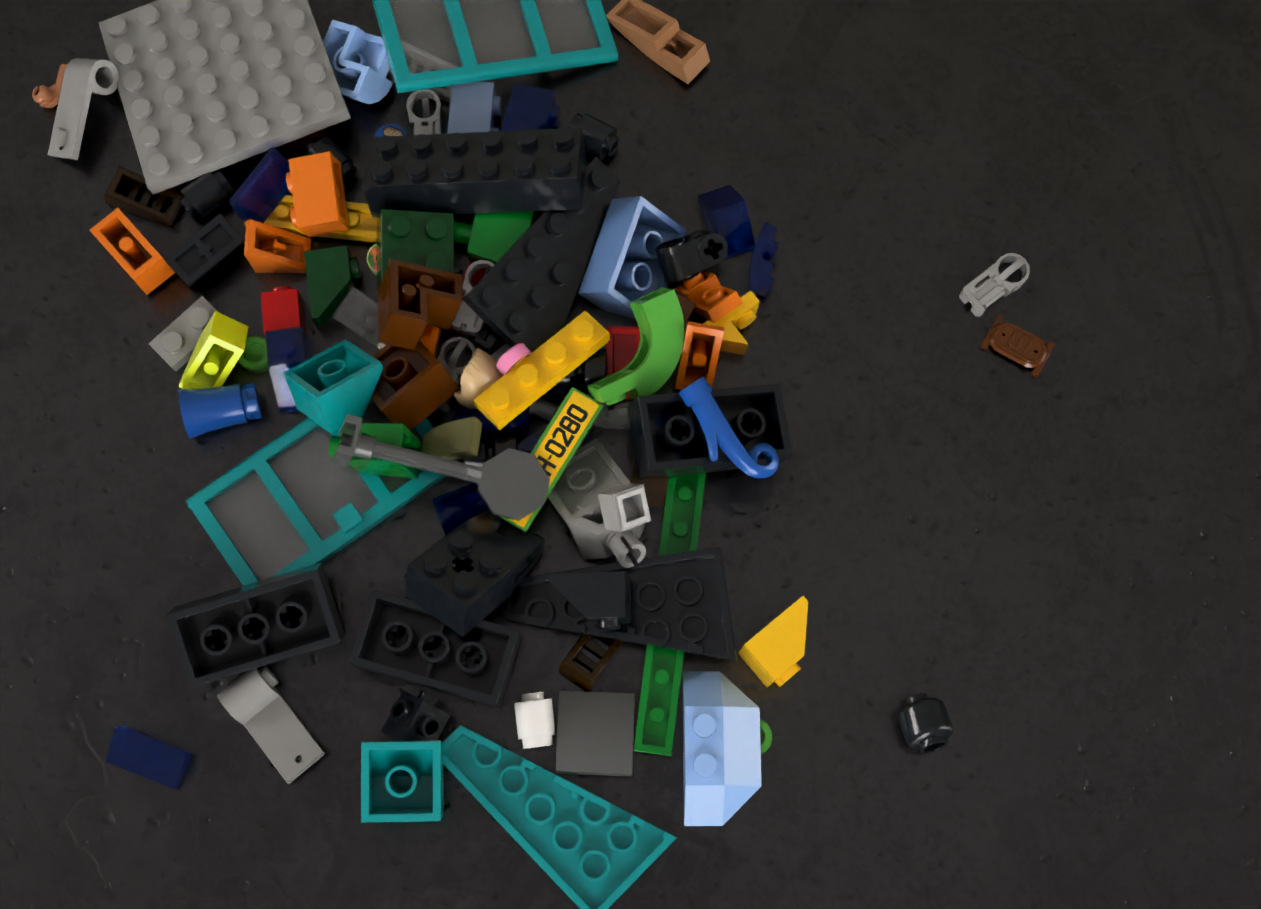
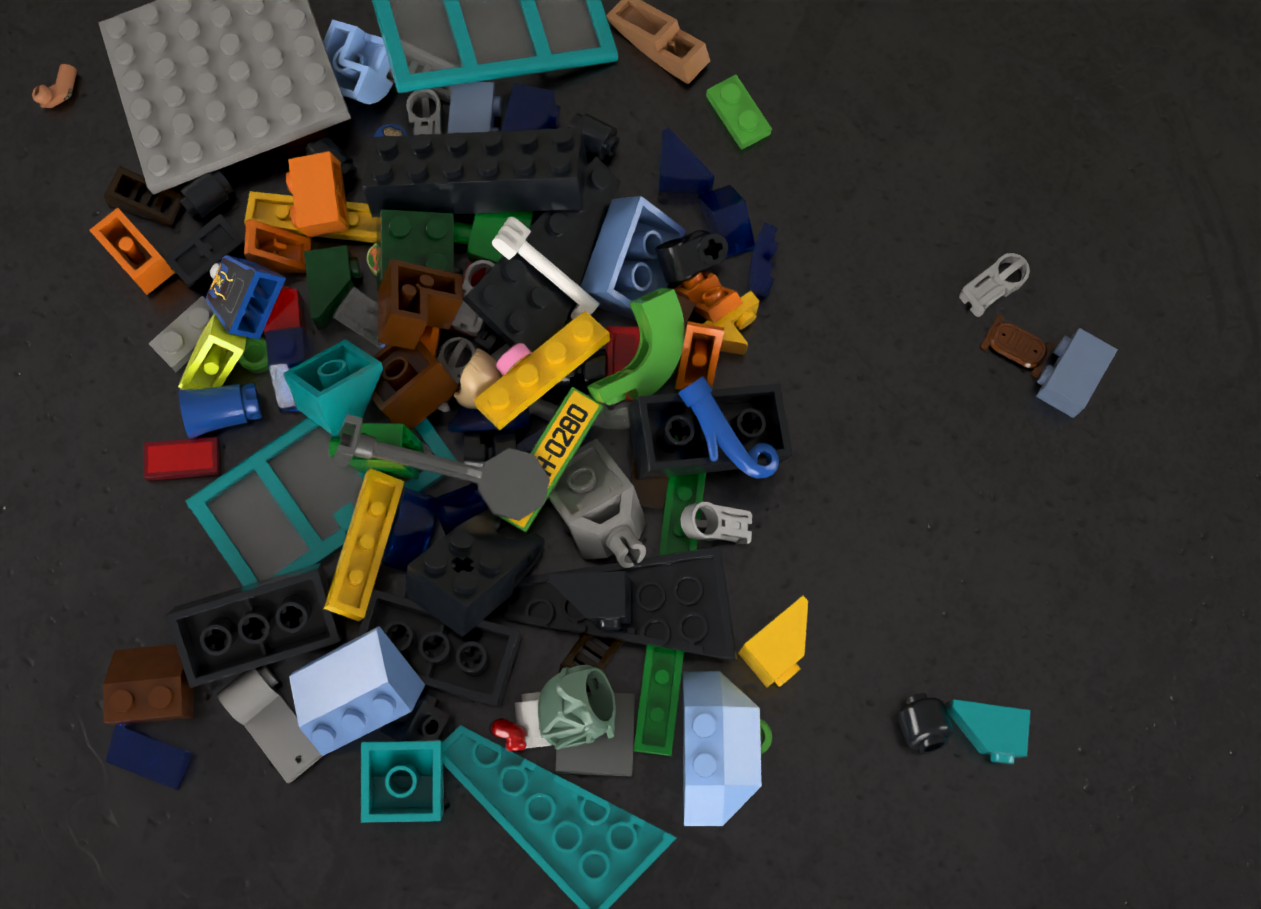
light grey door [48,58,119,160] -> none
clear blue slope [229,147,290,223] -> none
olive slope [420,417,483,471] -> none
light grey slope [598,484,651,532] -> none
none -> reddish brown slope [103,644,195,726]
none -> tile [143,437,221,481]
none -> blue torso [206,255,286,339]
none -> medium blue slope [289,626,425,756]
none -> yellow plate [324,468,405,621]
none -> clear blue slope [381,487,439,571]
none -> red arm [489,718,528,751]
none -> white hinge [492,217,599,320]
none -> sand green piece [538,665,616,750]
none -> clear blue slope [659,127,715,194]
none -> light grey piece [680,502,752,545]
none -> bright green plate [706,74,772,150]
none -> teal slope [945,699,1031,764]
none -> sand blue brick [1036,328,1118,418]

